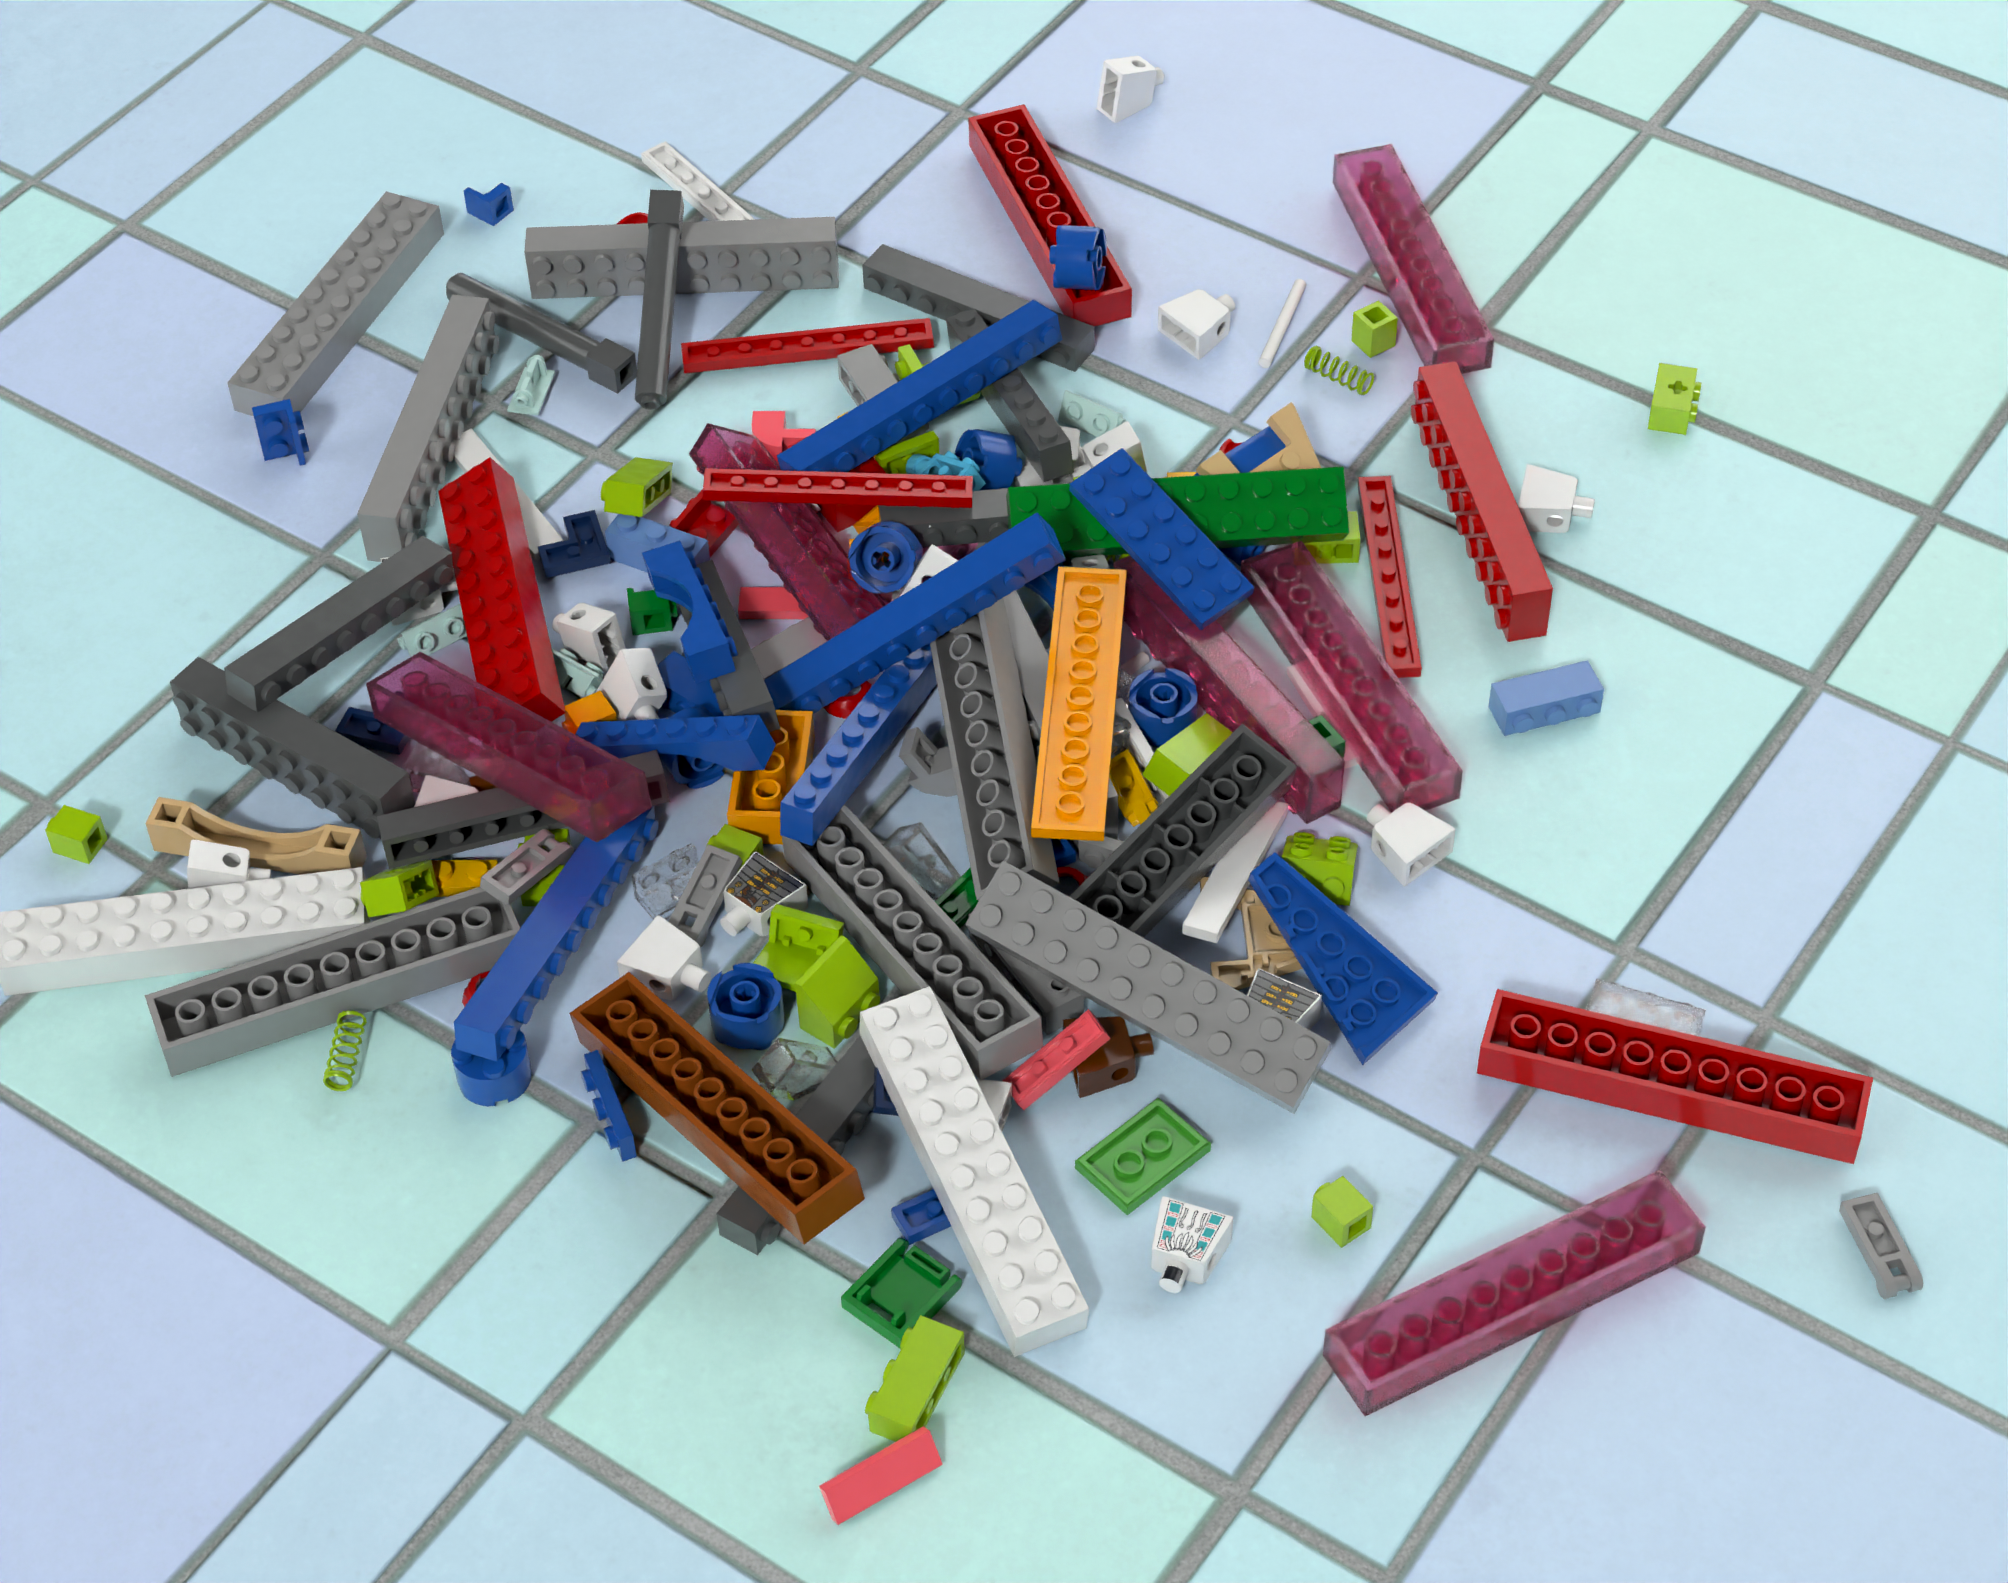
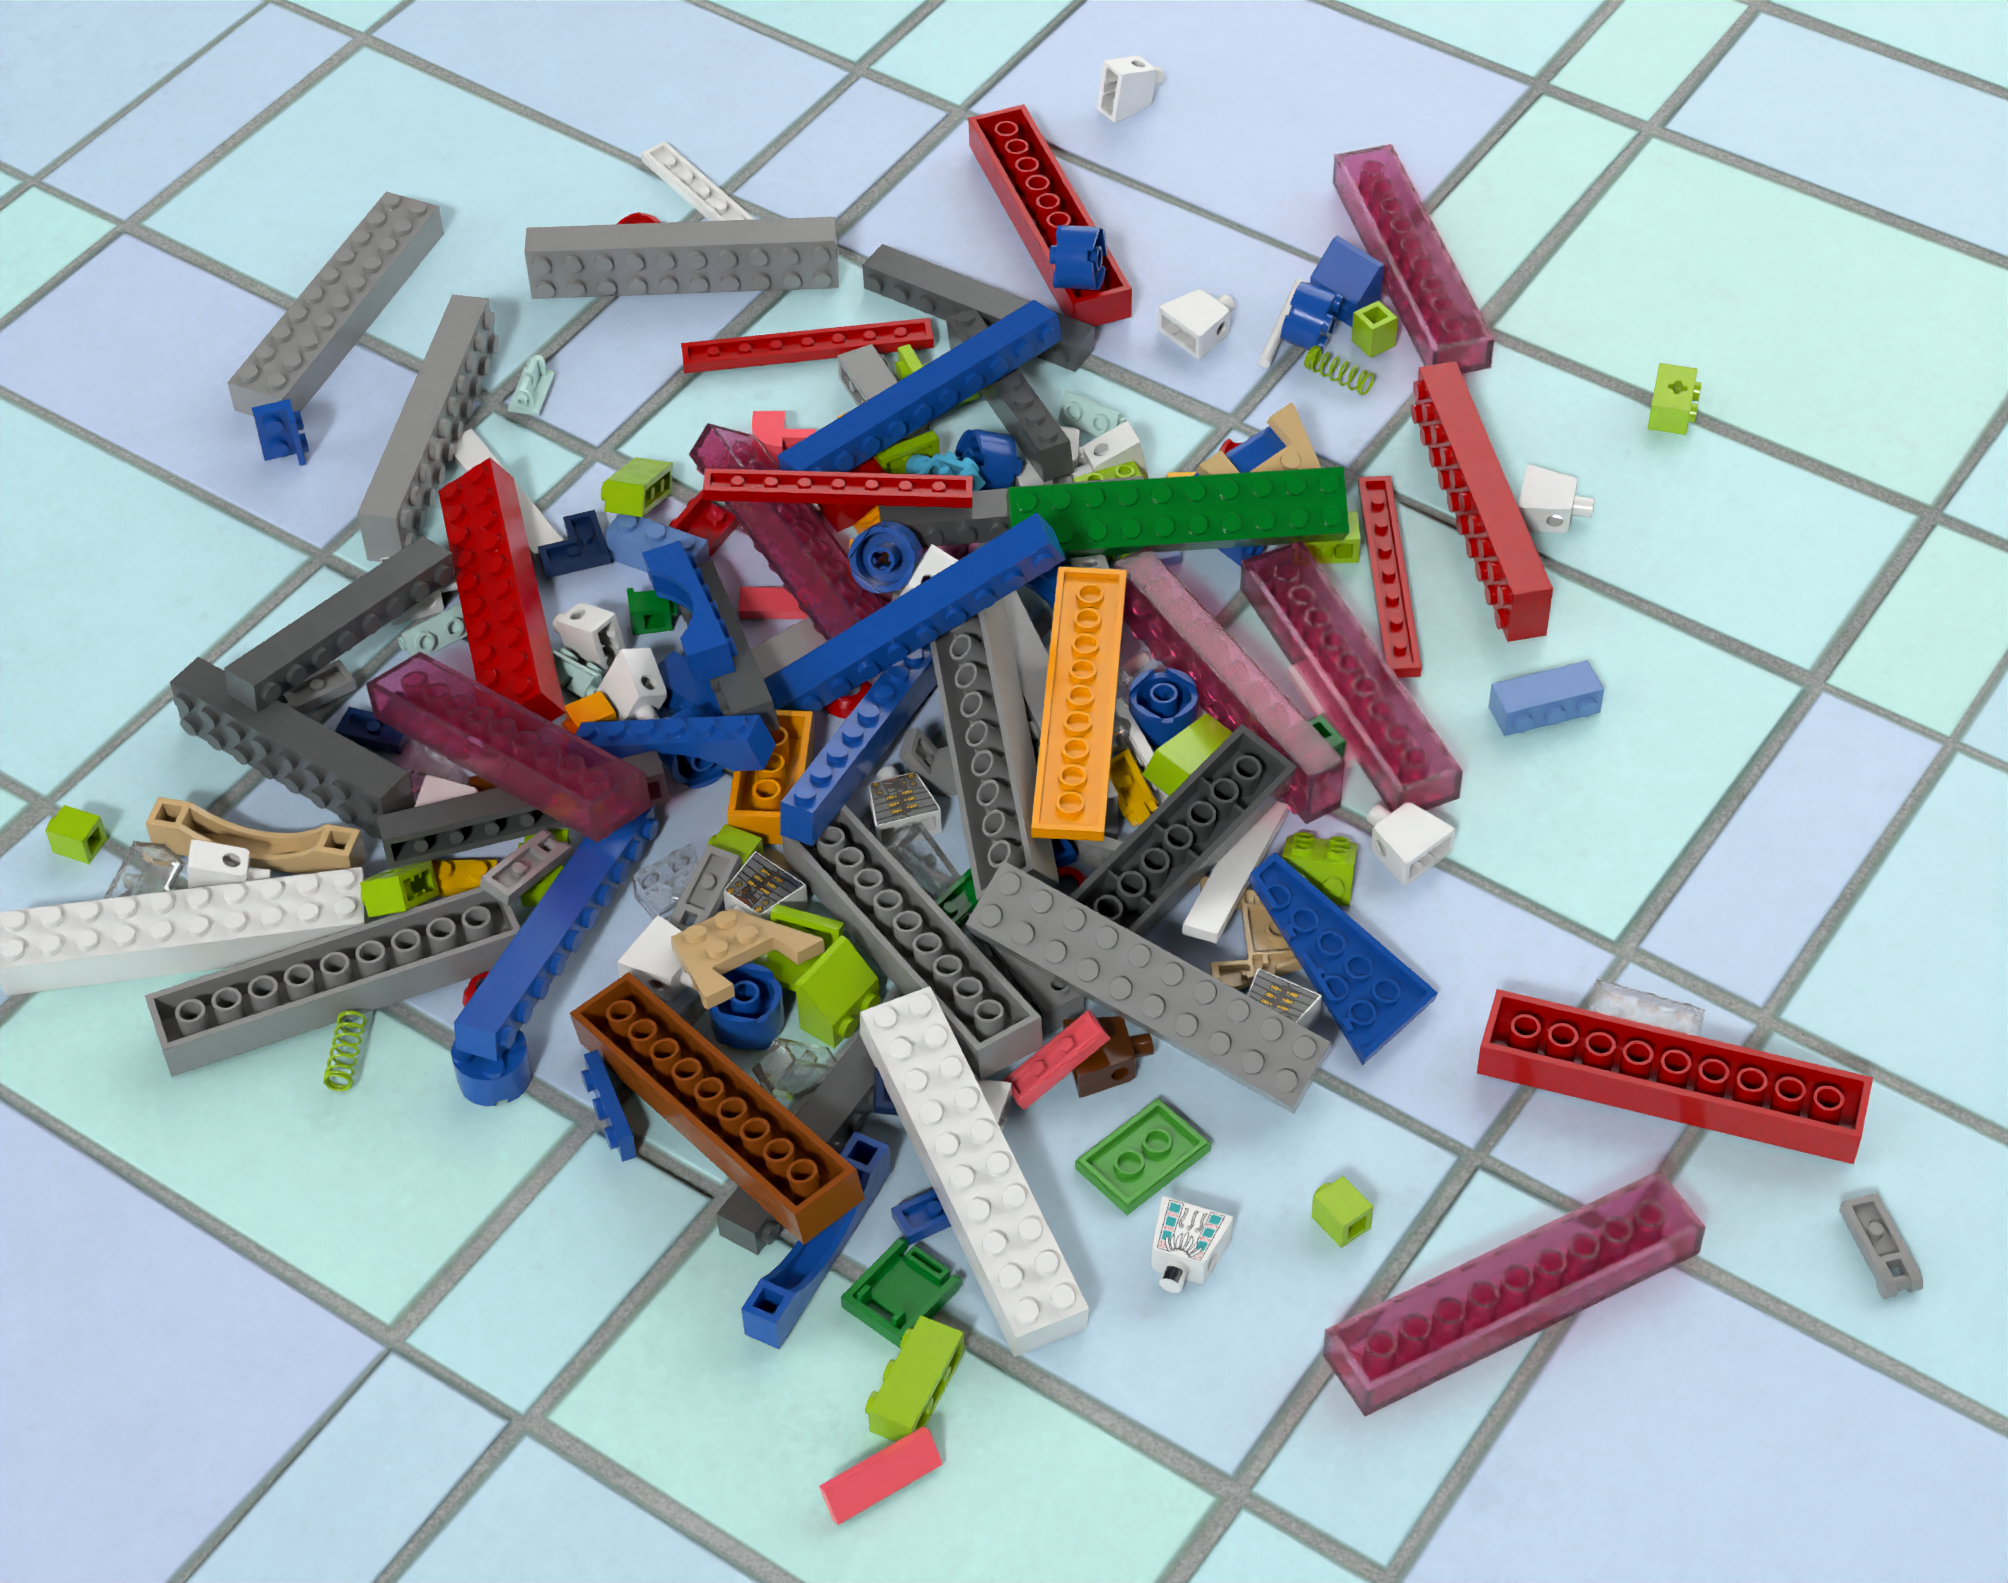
dark grey brick [446,273,637,394] -> none
blue panel [463,183,514,226] -> none
dark grey brick [635,190,684,410] -> none
blue plate [1069,448,1254,631] -> none
none -> clear slope [103,841,186,899]
none -> light grey plate [277,659,357,714]
none -> tan wing [671,908,825,1010]
none -> blue arch [741,1132,891,1349]
none -> torso [869,766,942,847]
none -> blue brick [1280,281,1344,355]
none -> blue slope [1310,235,1384,327]

